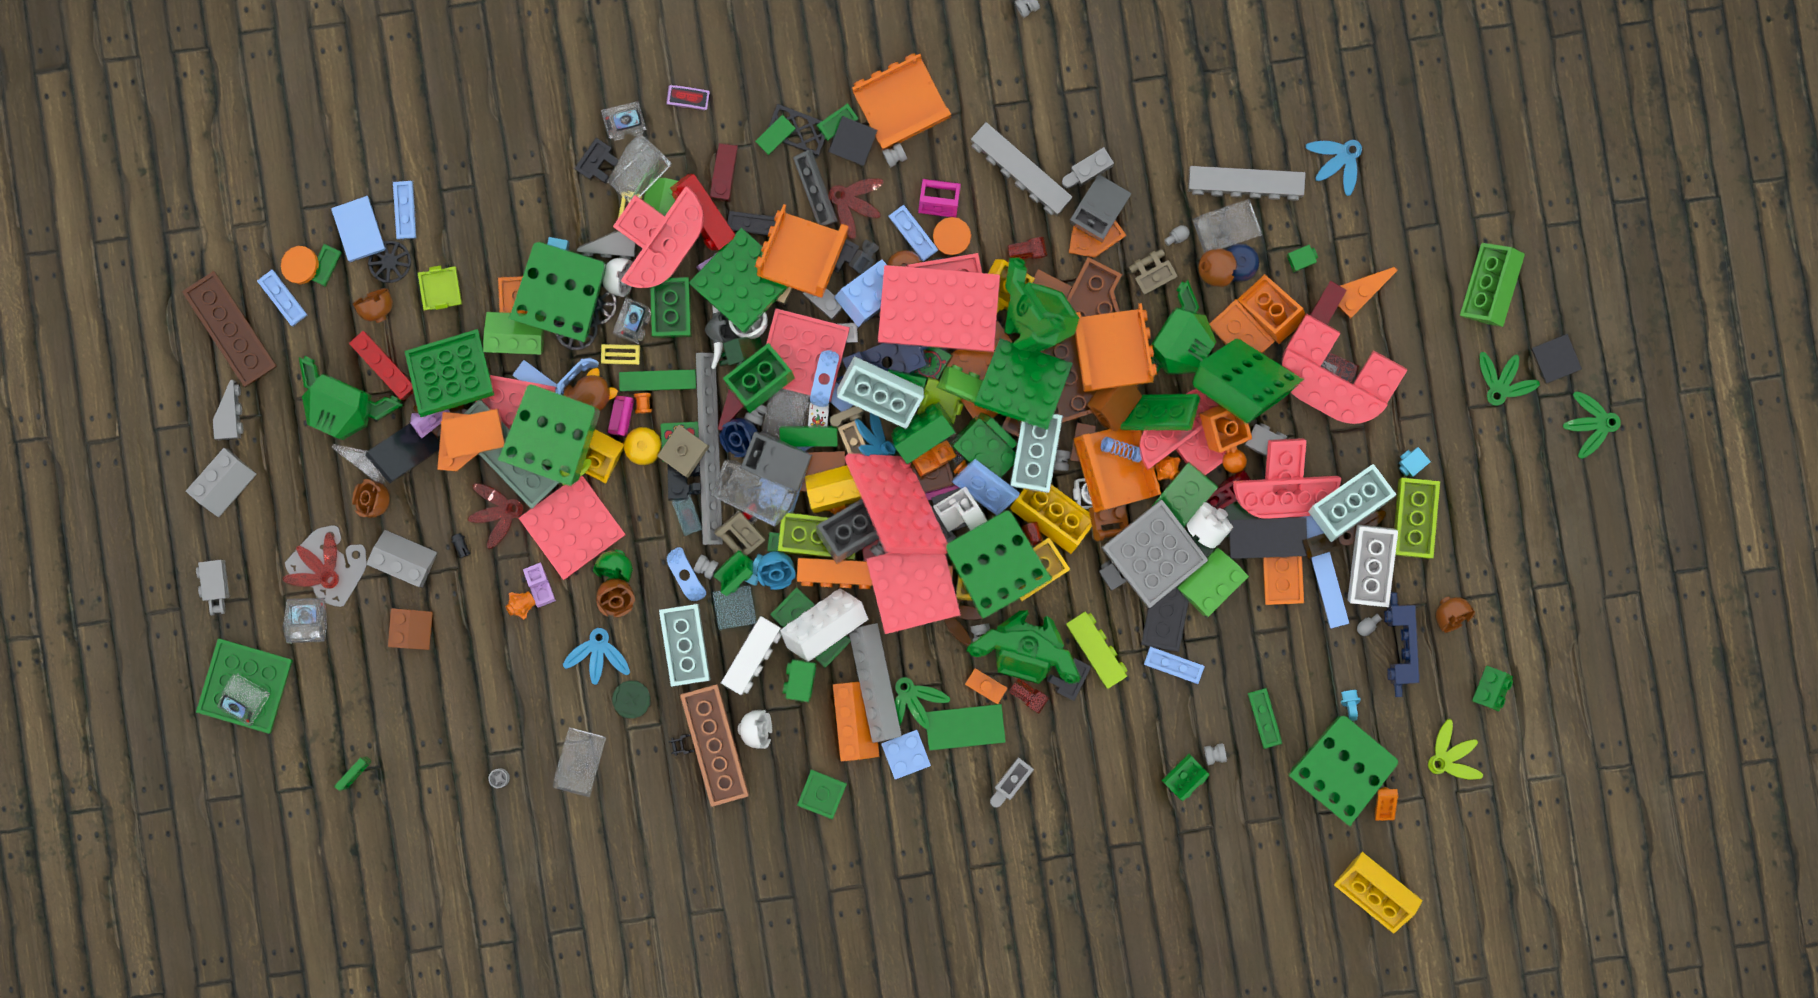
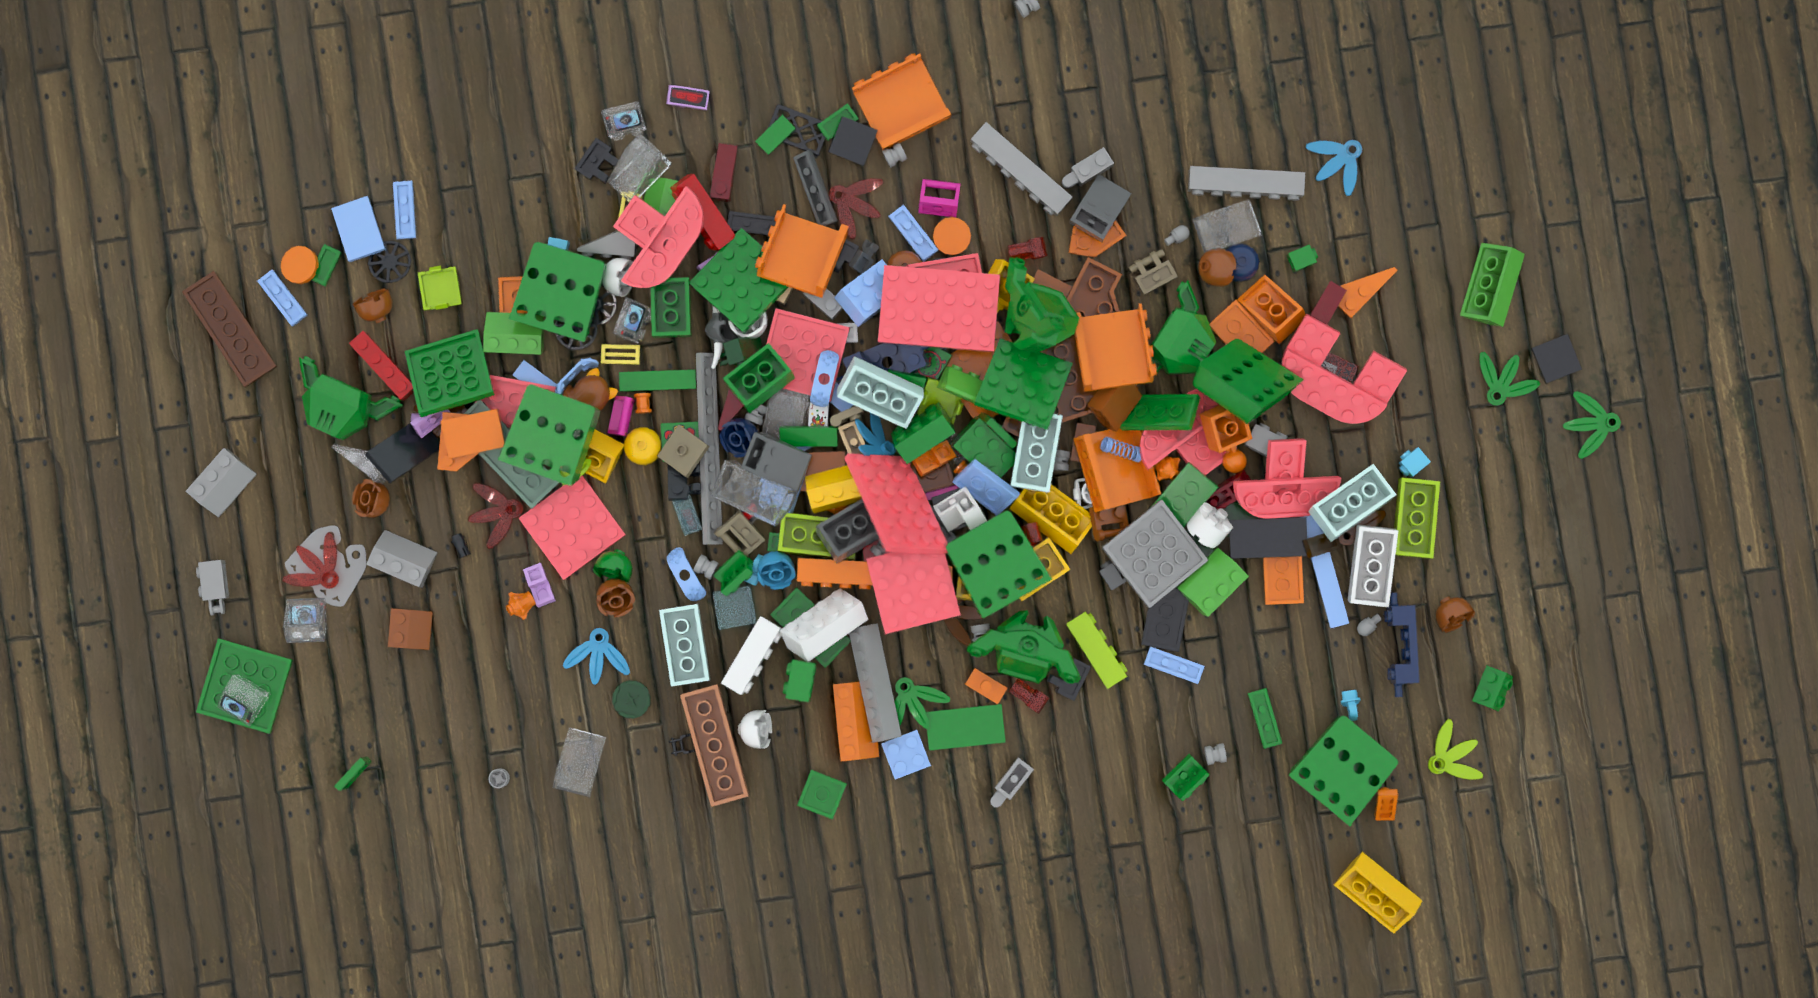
light grey slope [213,380,244,440] -> none

